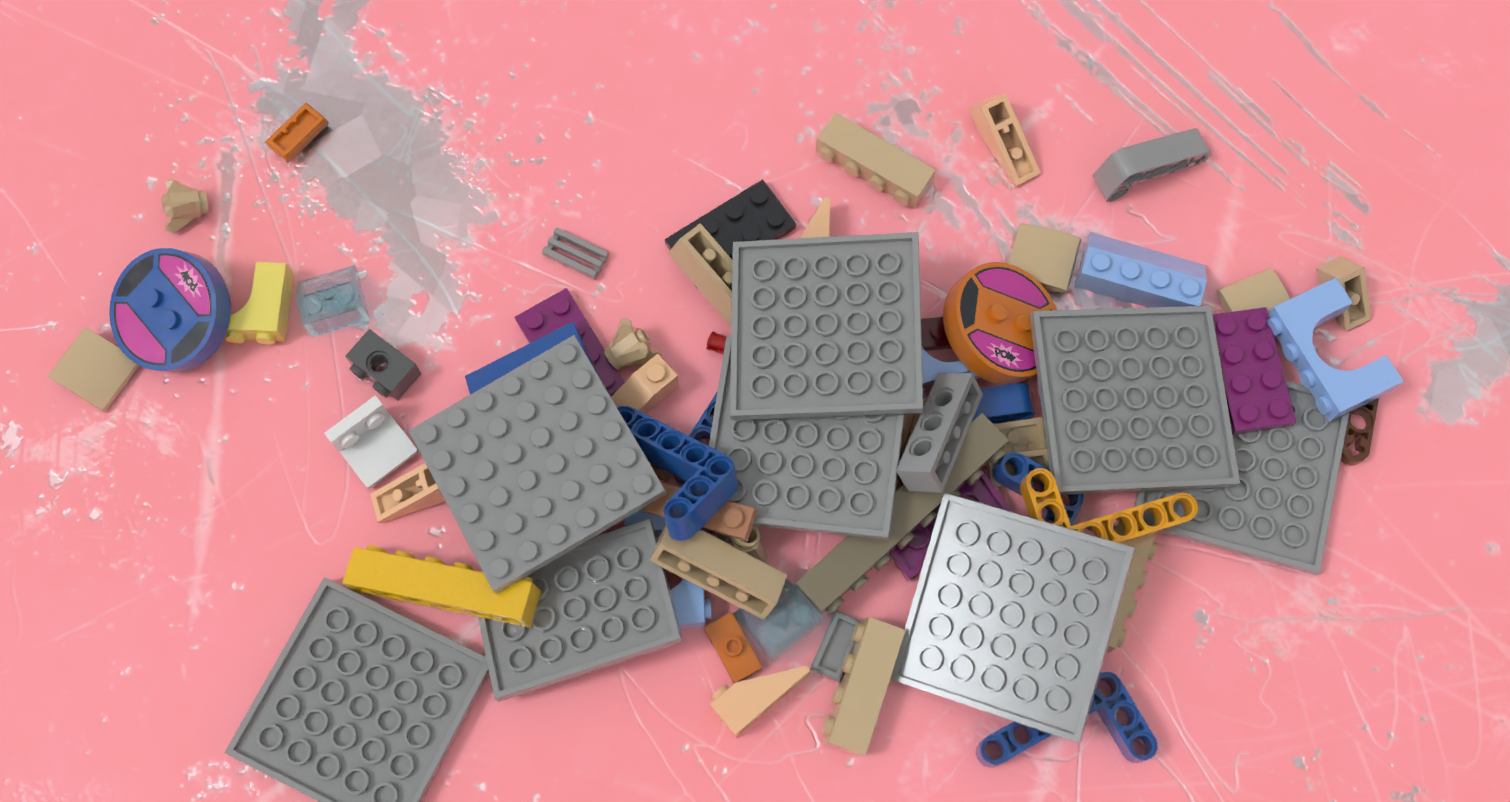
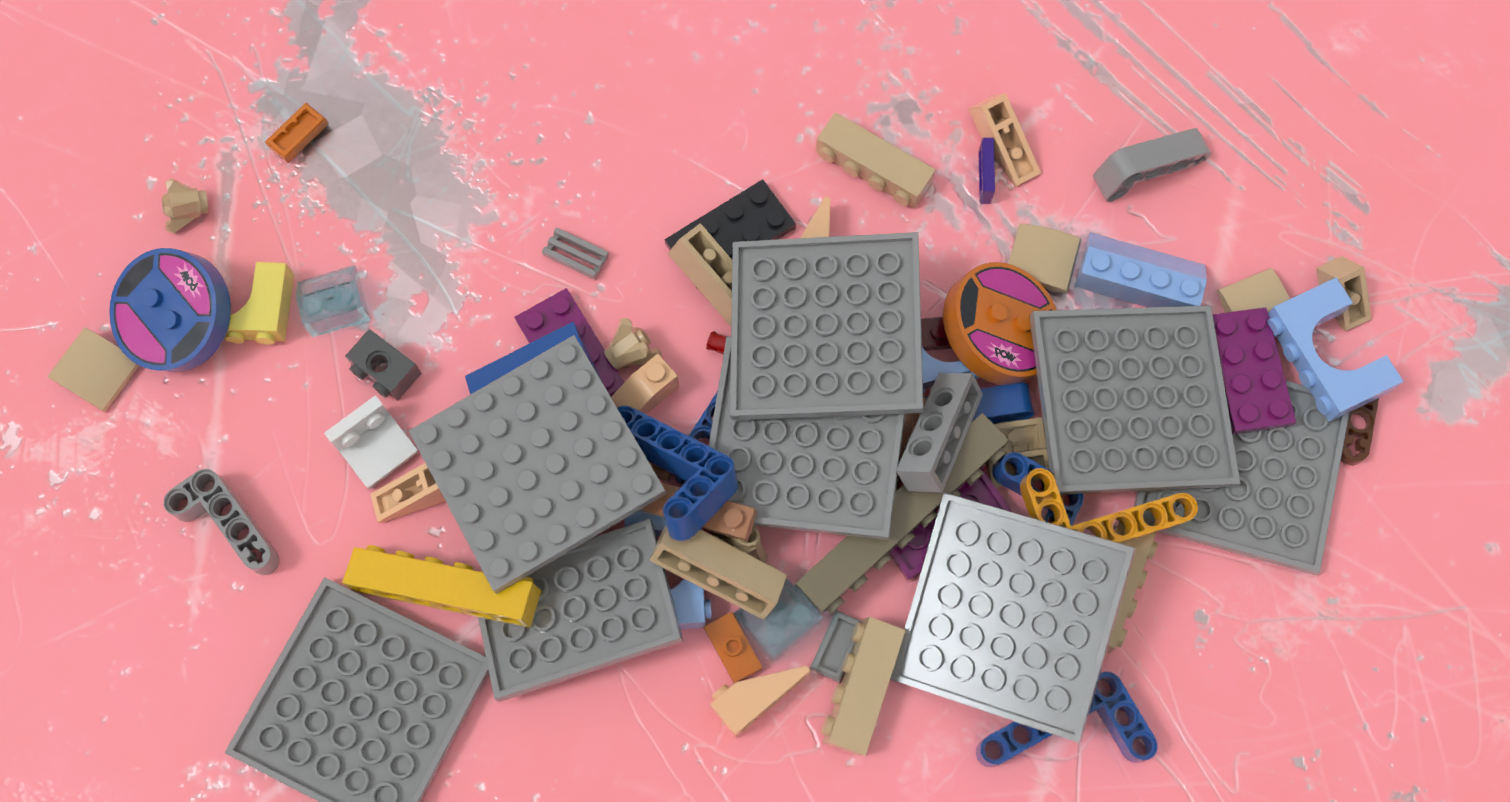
none -> light grey beam [163,468,279,576]
none -> dark purple tile [978,137,995,204]

